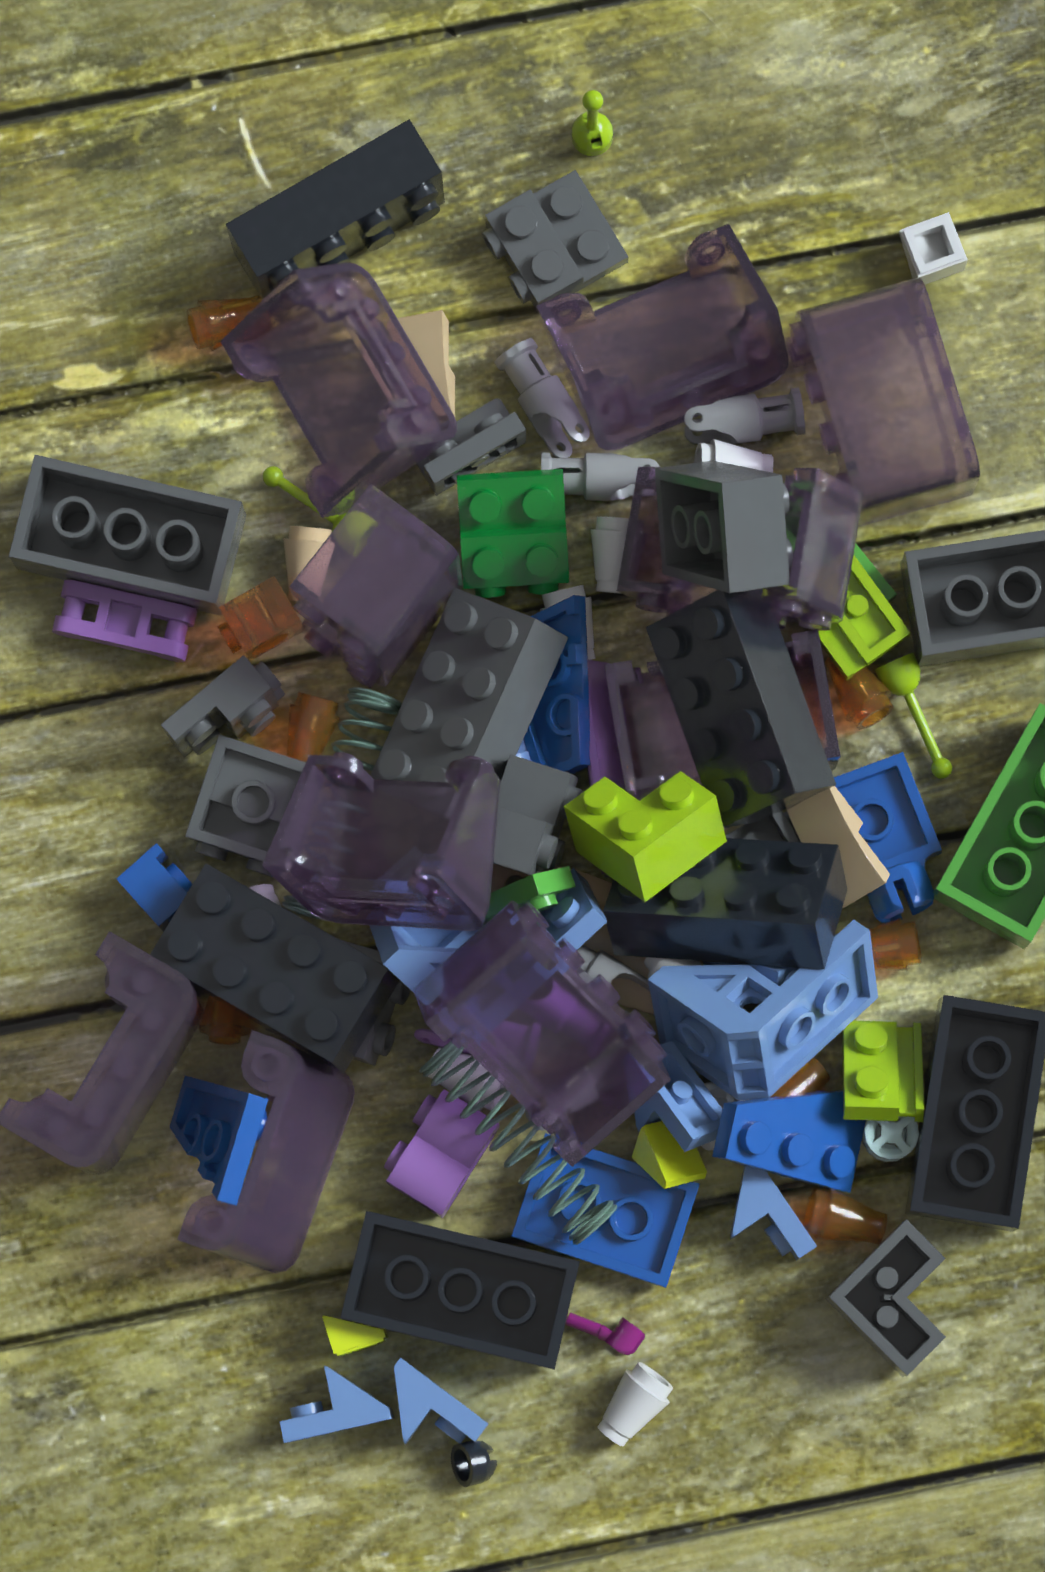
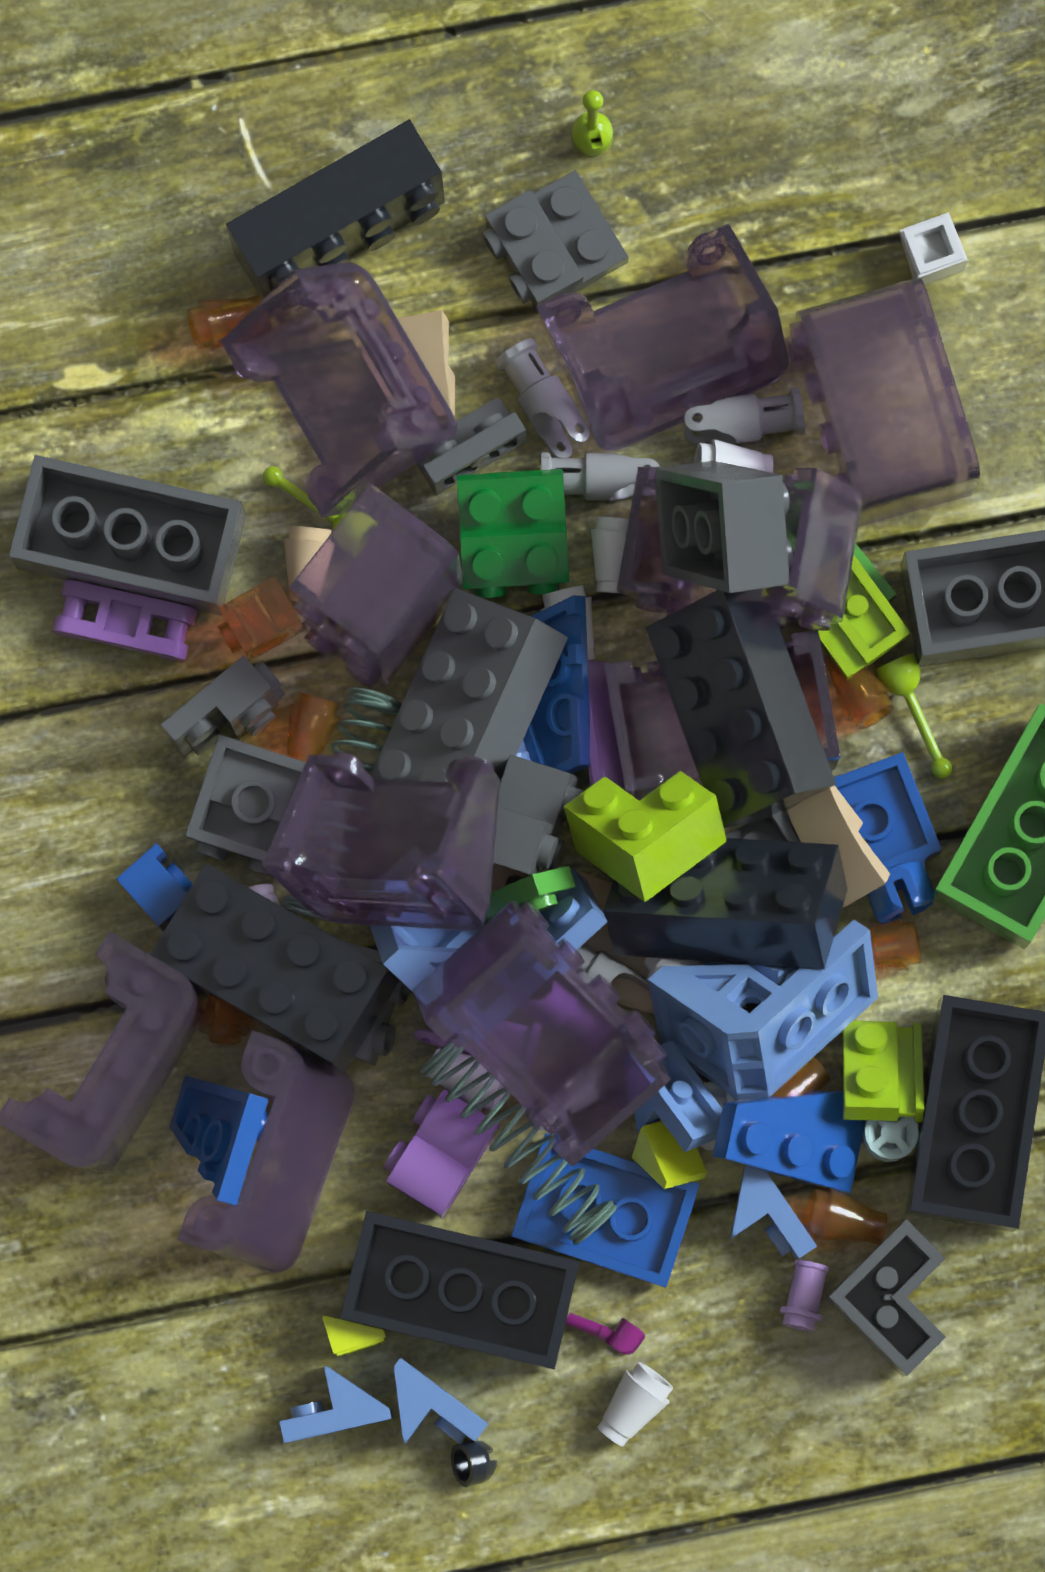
none -> lavender pin [780,1260,829,1332]

